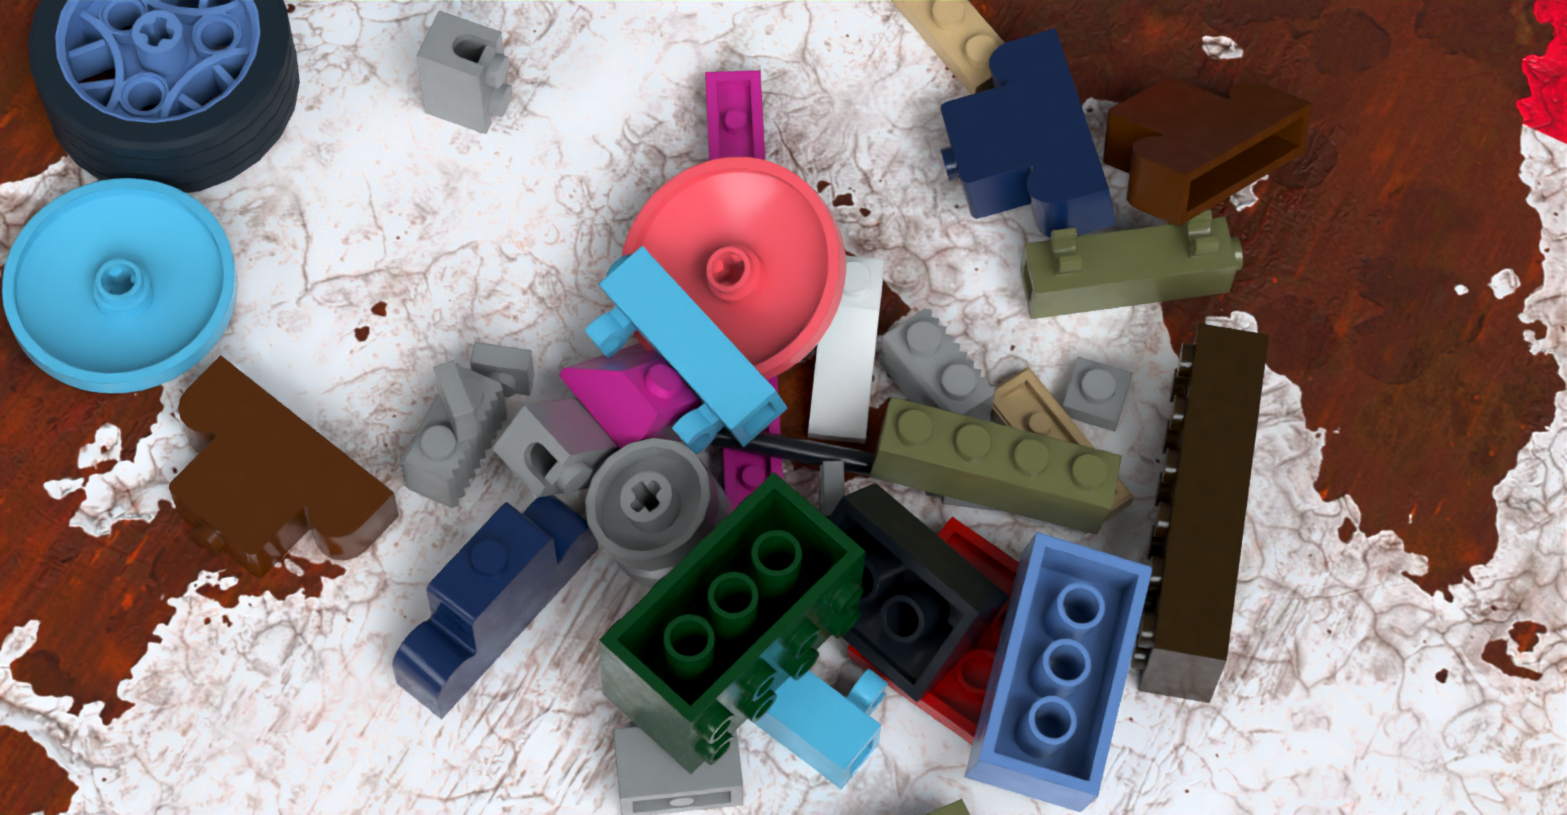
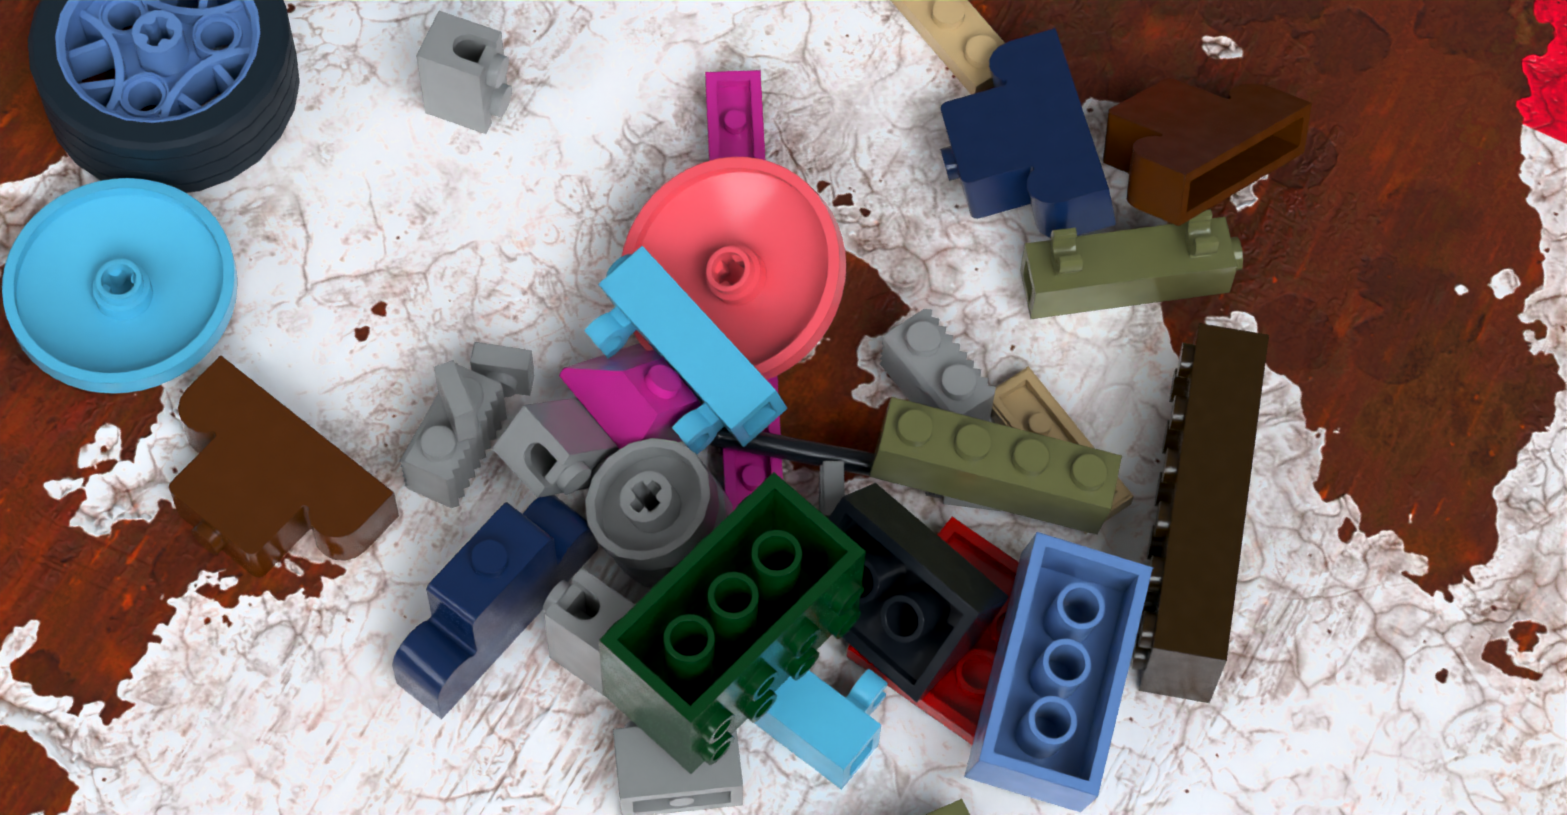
white slope [808,255,885,444] -> none
light grey plate [1062,357,1133,432] -> none
none -> light grey brick [543,568,635,695]

